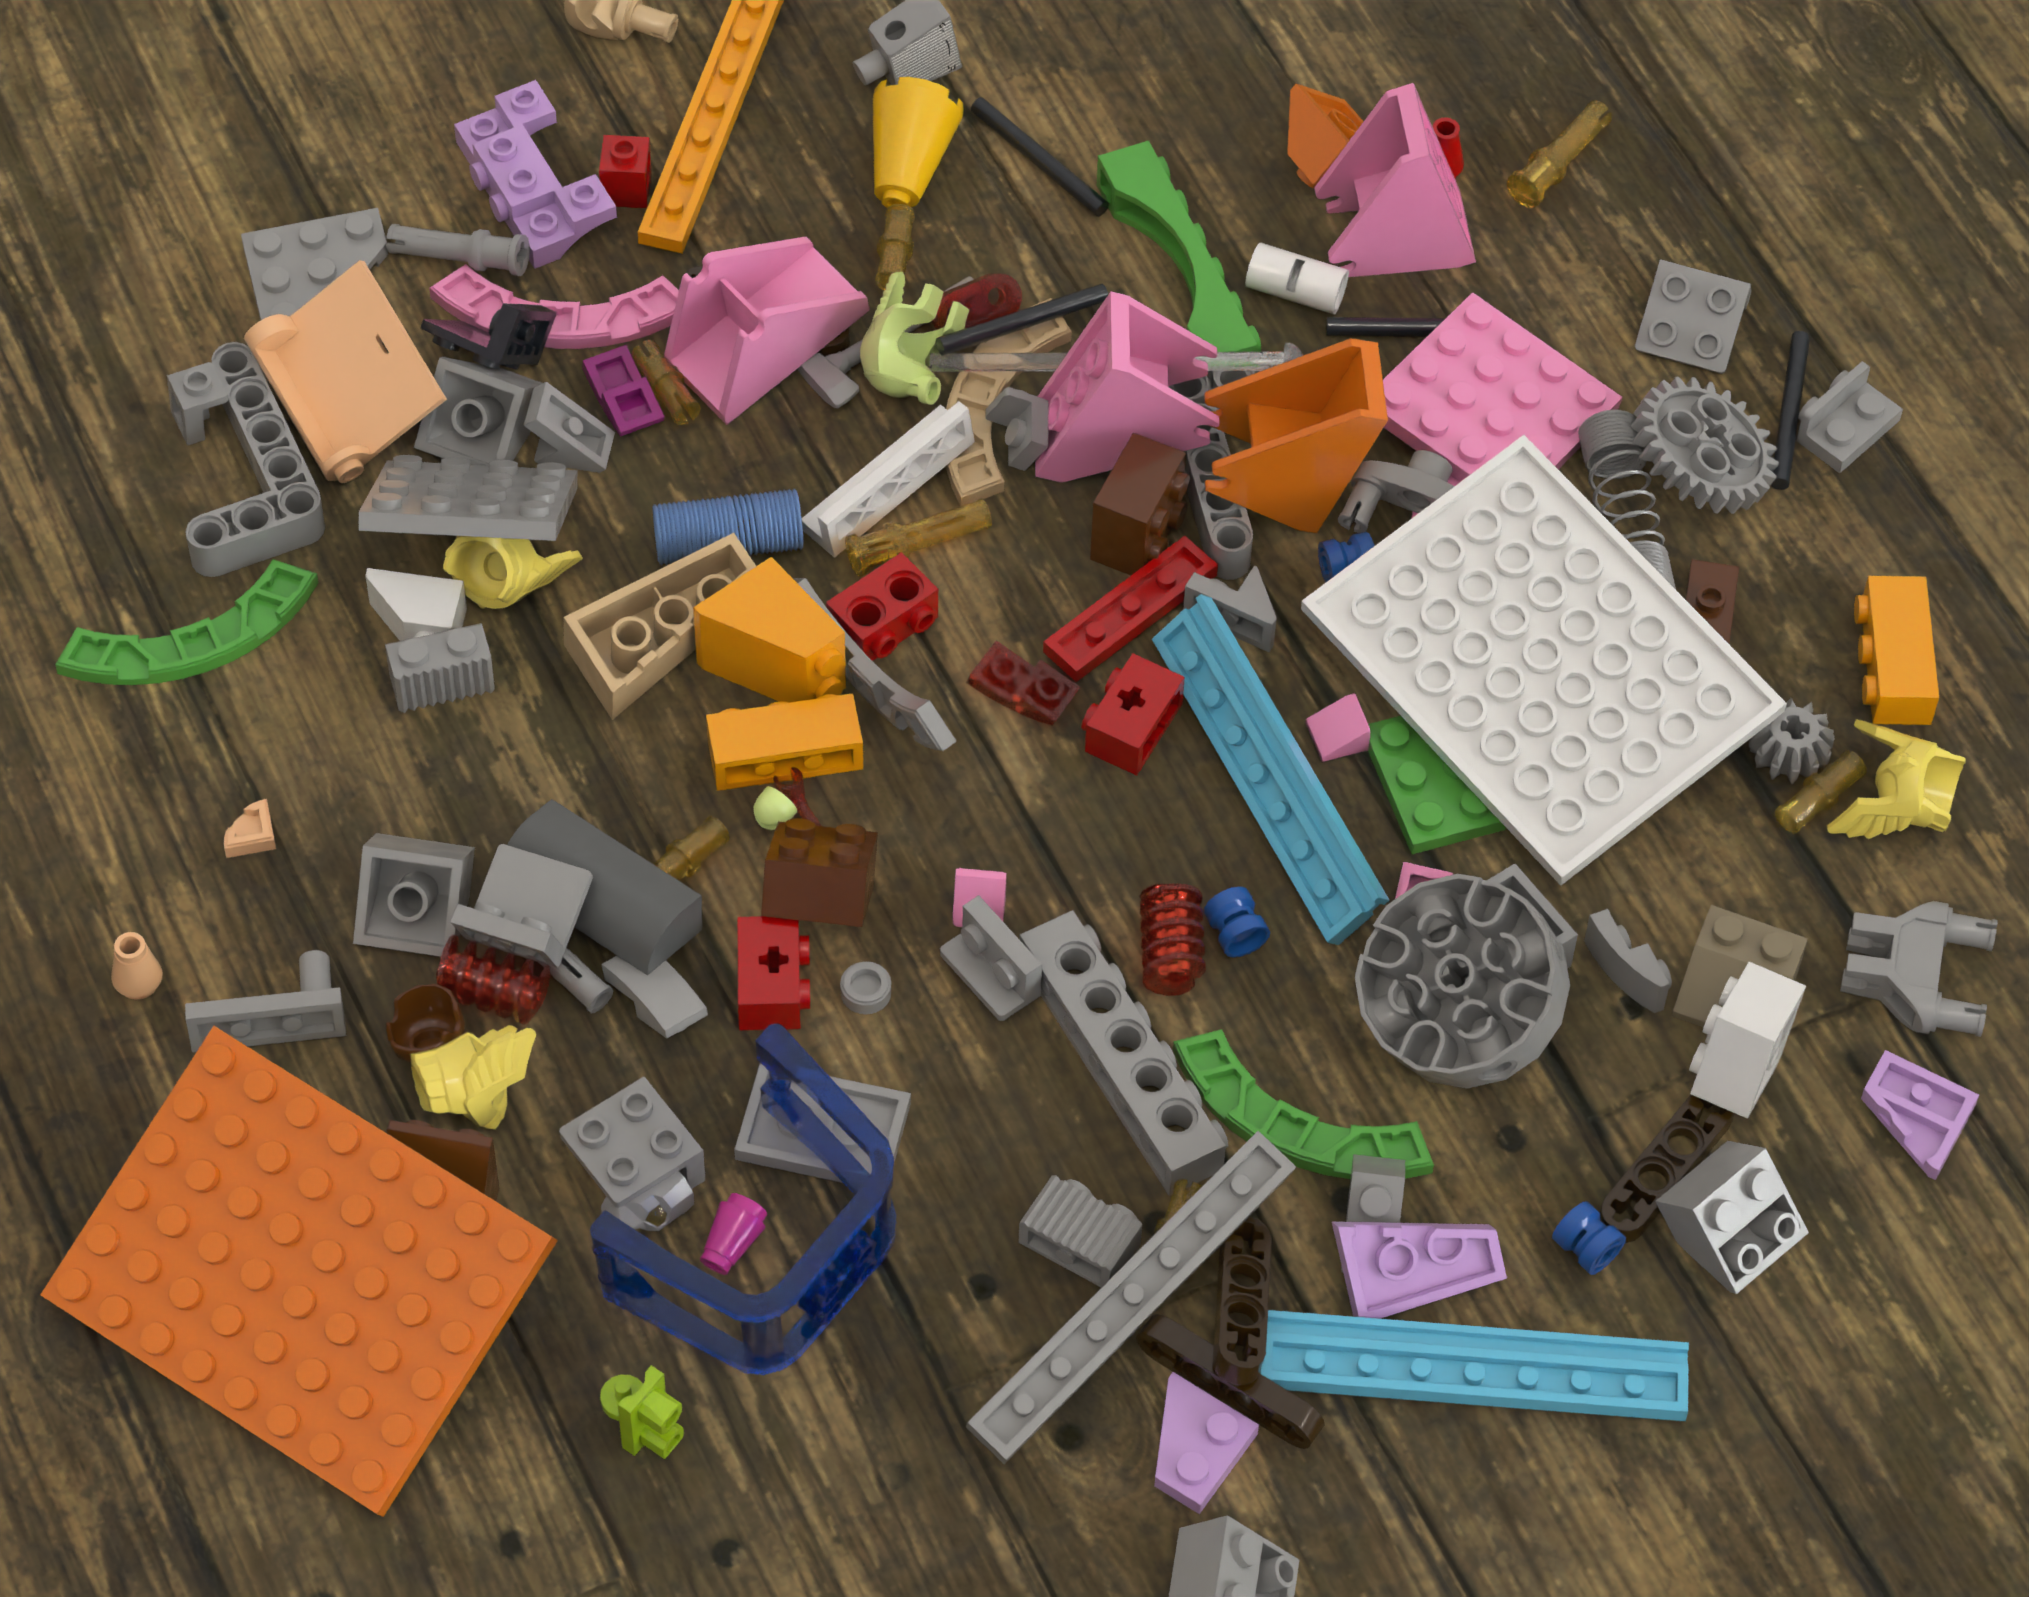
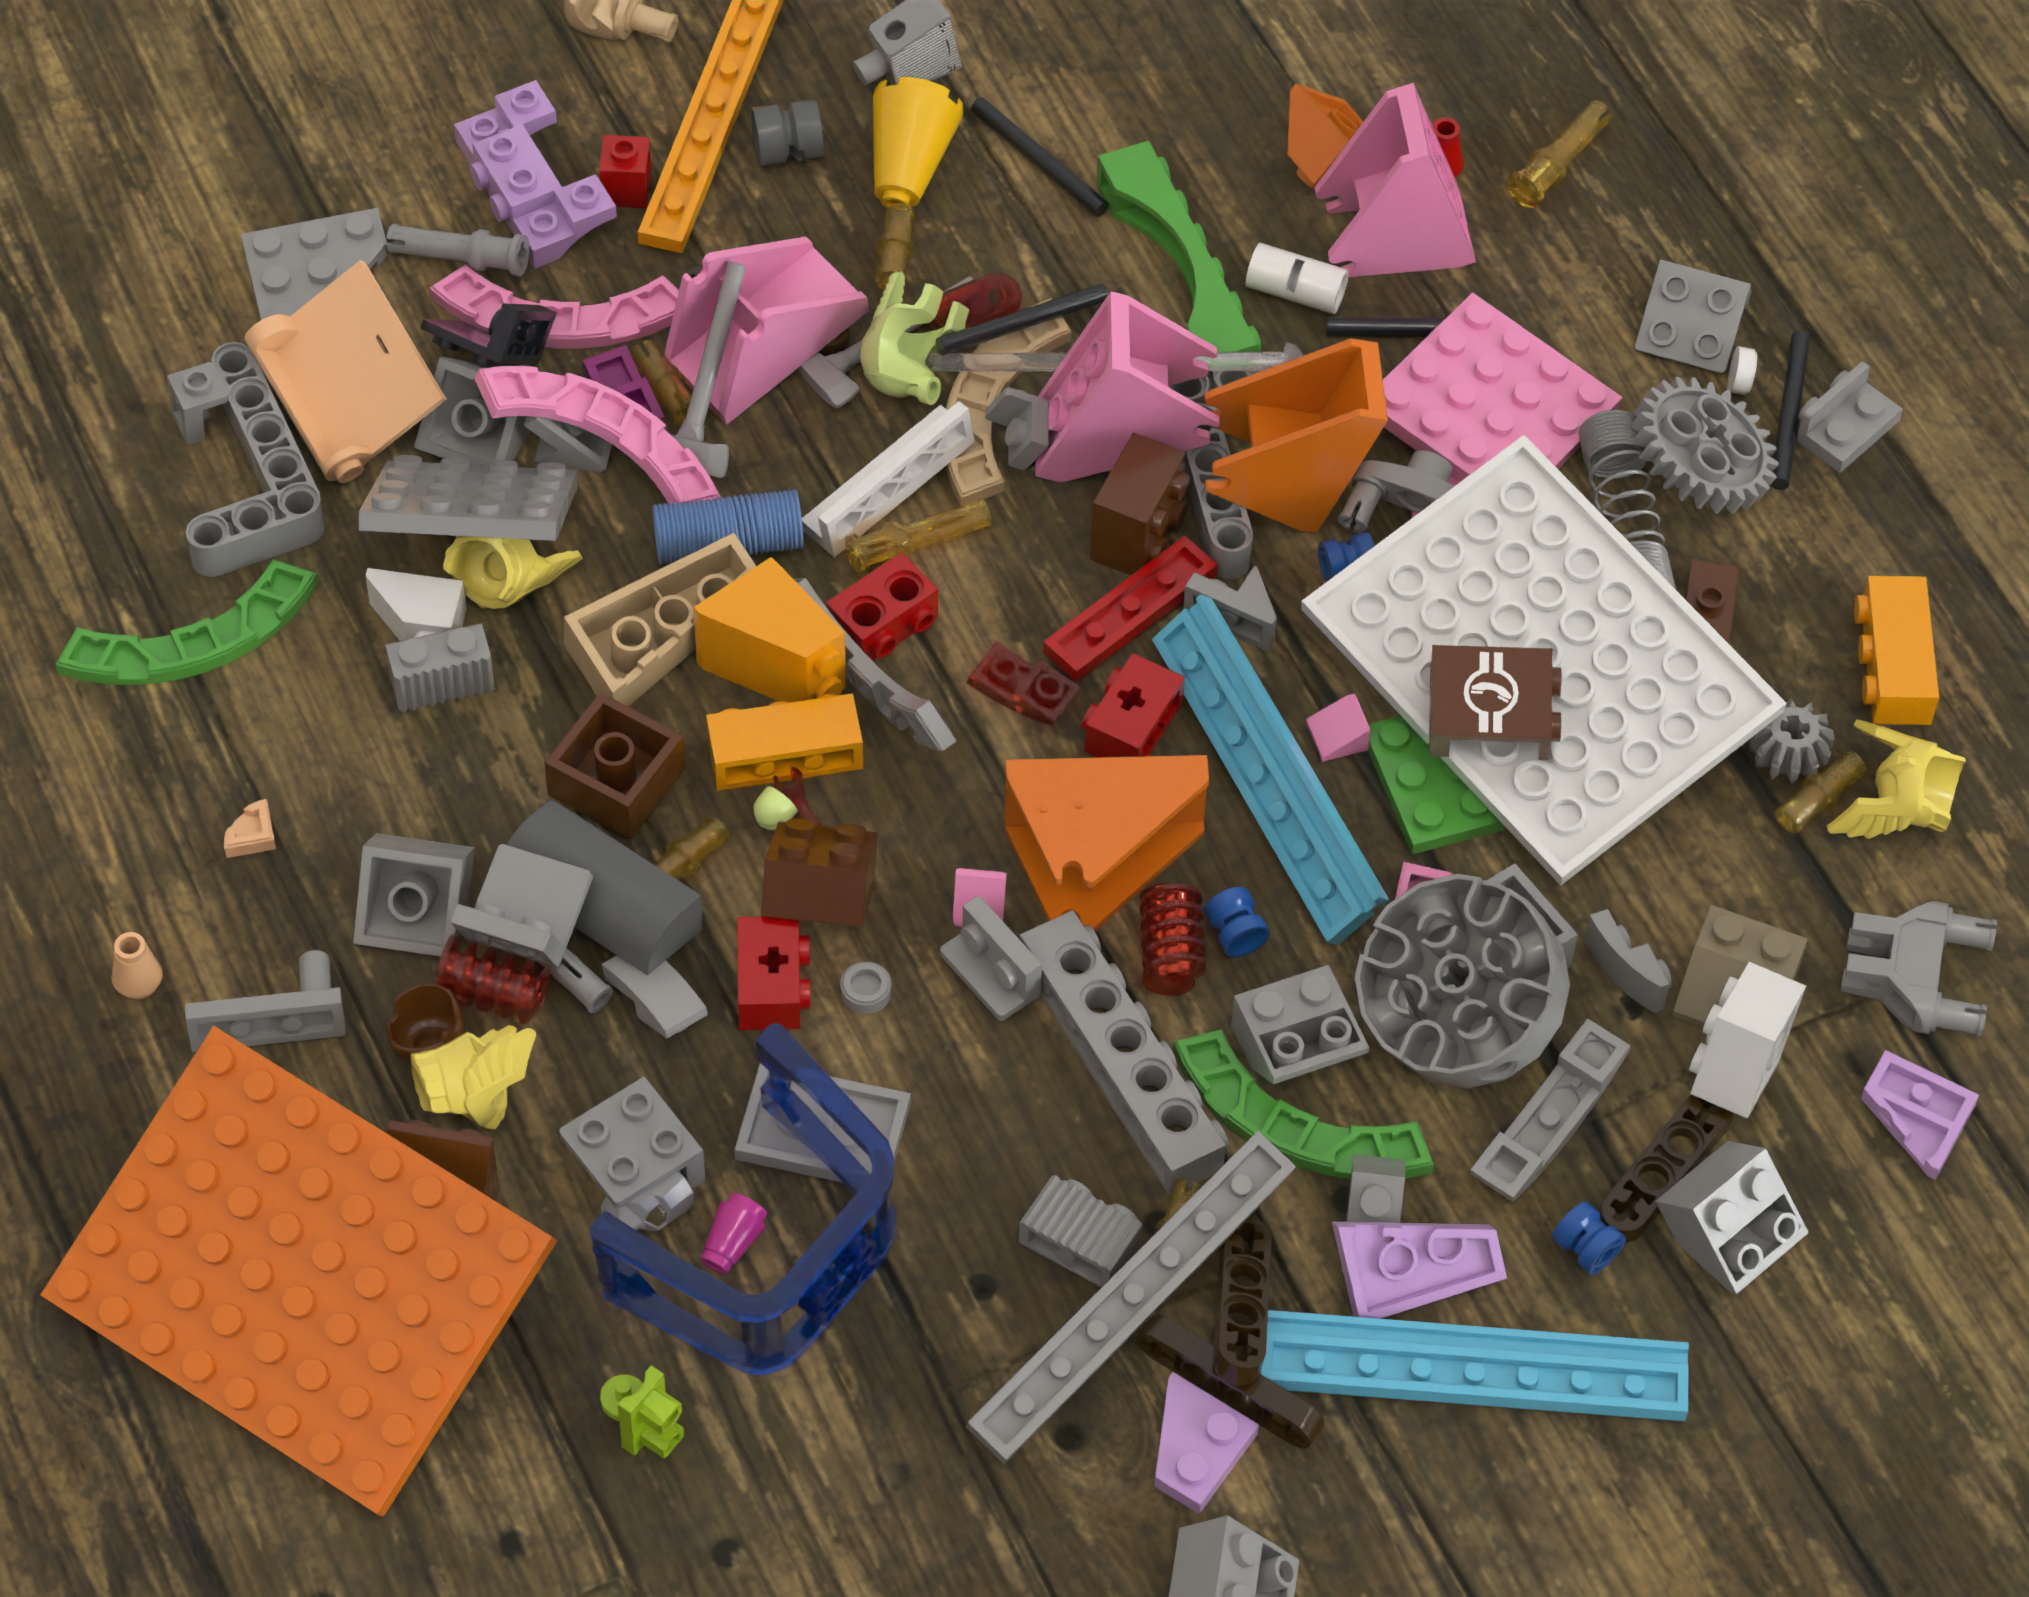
none -> bright pink tile [474,366,721,504]
none -> reddish brown brick [544,692,686,839]
none -> light grey piece [671,261,746,478]
none -> dark grey wheel [751,99,824,166]
none -> orange ladder [1004,755,1209,931]
none -> light grey slope [1231,965,1369,1084]
none -> reddish brown panel [1429,645,1562,760]
none -> light grey slope [1470,1019,1631,1202]
none -> white tile [1727,346,1757,395]

